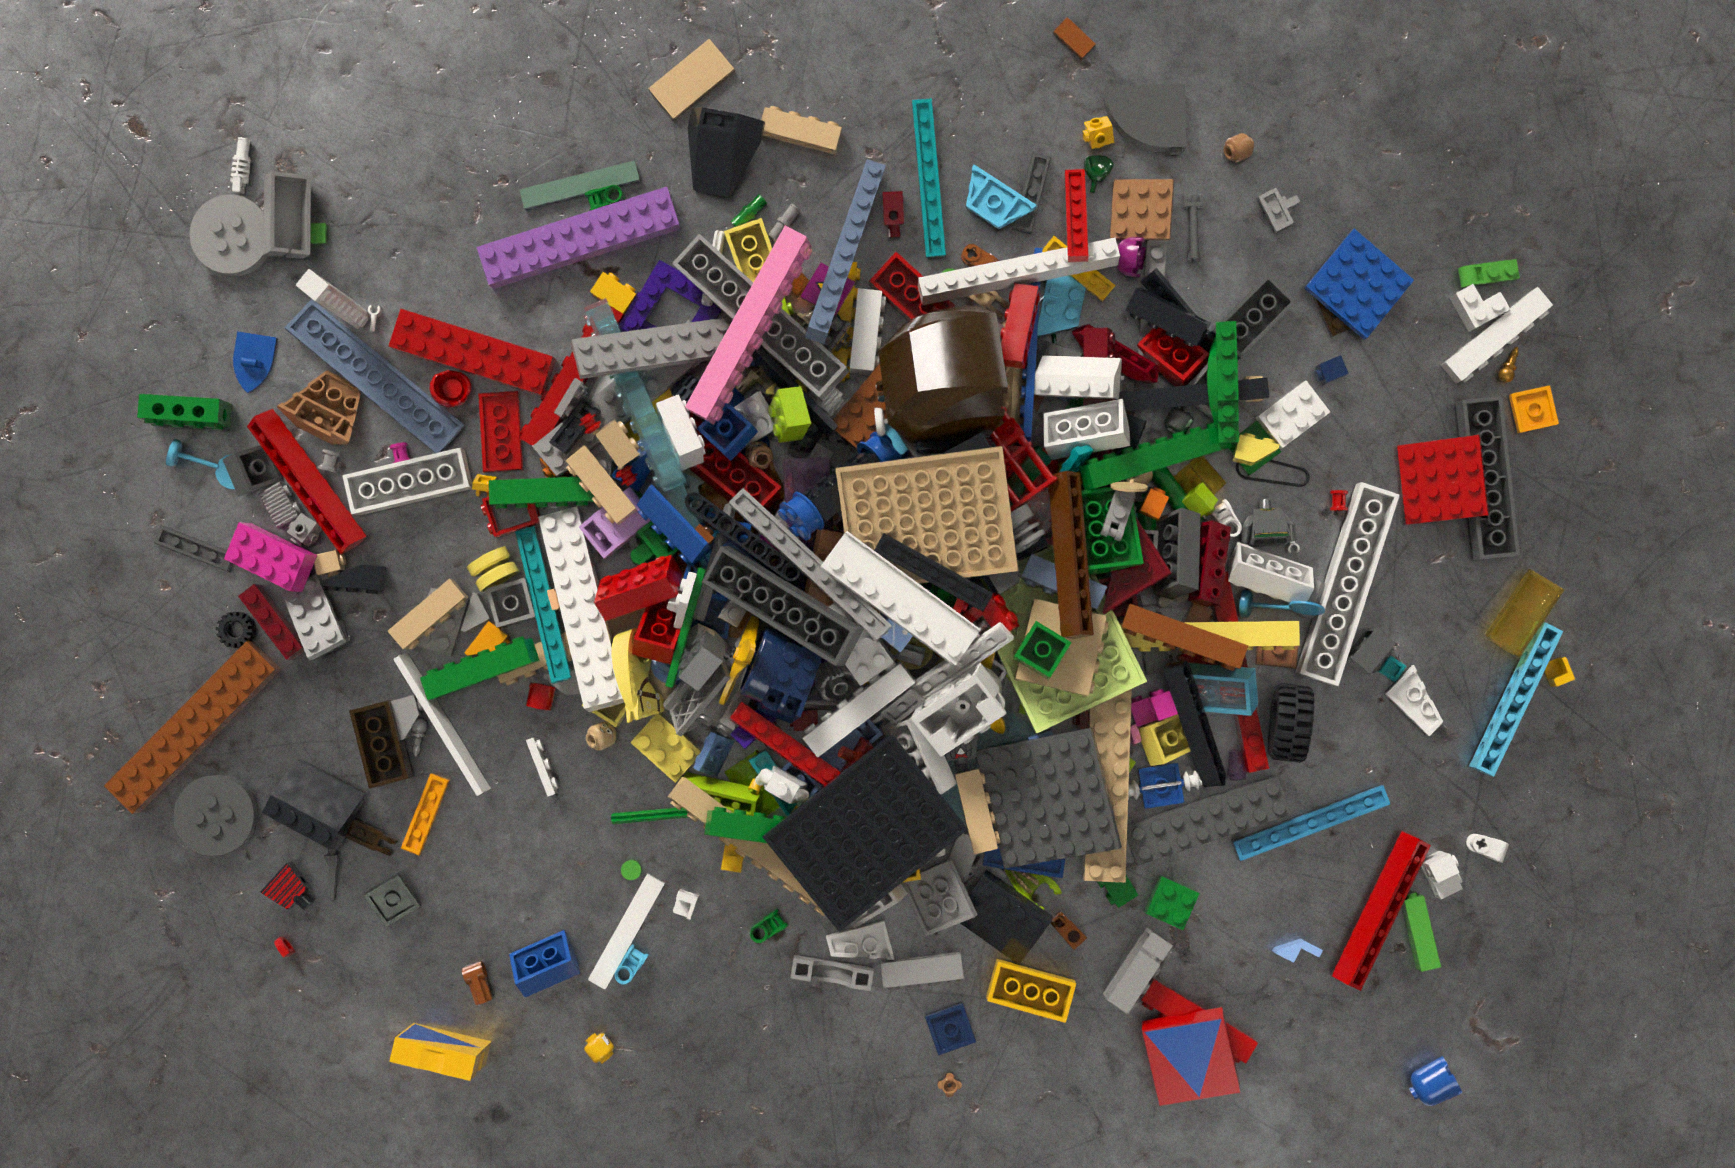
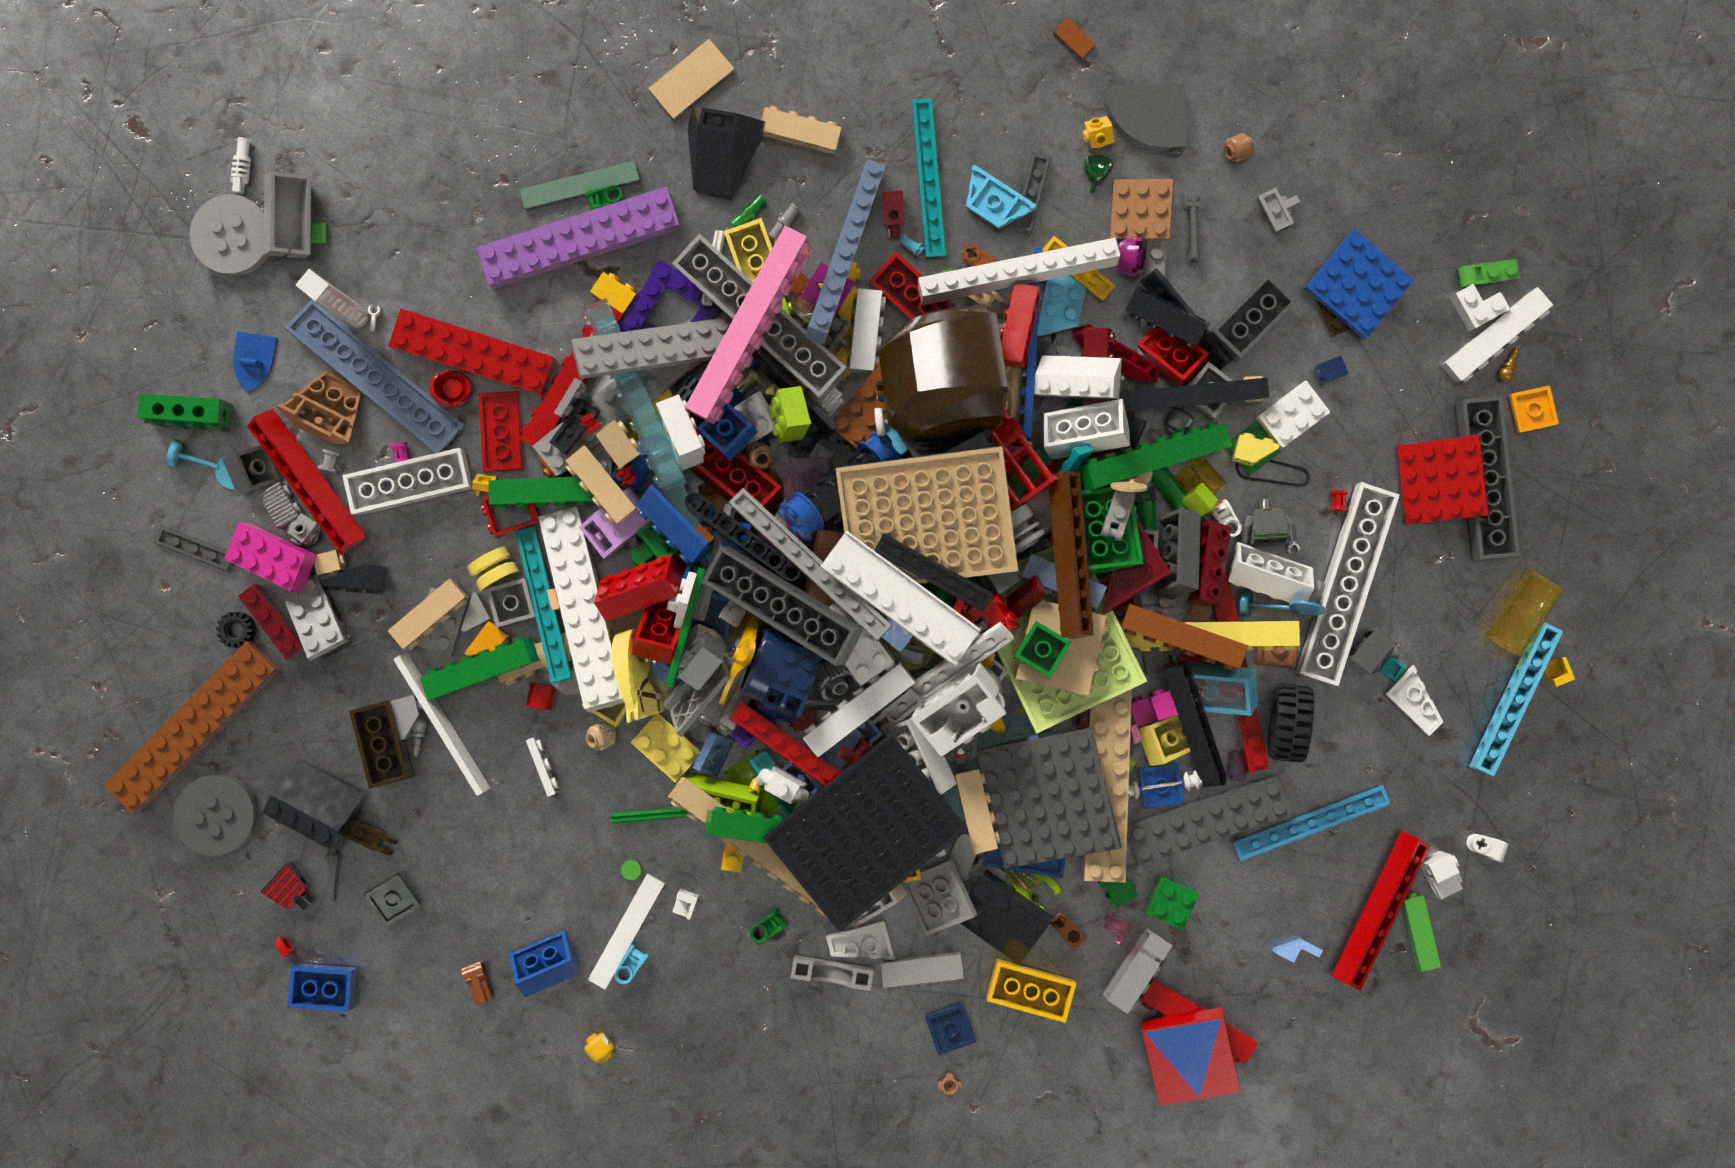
yellow tile [389,1023,491,1081] -> none
light orange tile [401,773,450,856] -> none
red plate [1065,169,1088,262] -> none
orange brick [1138,487,1169,520] -> none
green piece [1207,321,1239,443] -> none
blue cylinder [1409,1056,1462,1106] -> none
none -> blue brick [287,963,358,1012]
none -> medium azure pin [898,234,925,257]
none -> dark red slope [1006,575,1047,618]
none -> clear pink tile [1104,912,1131,946]

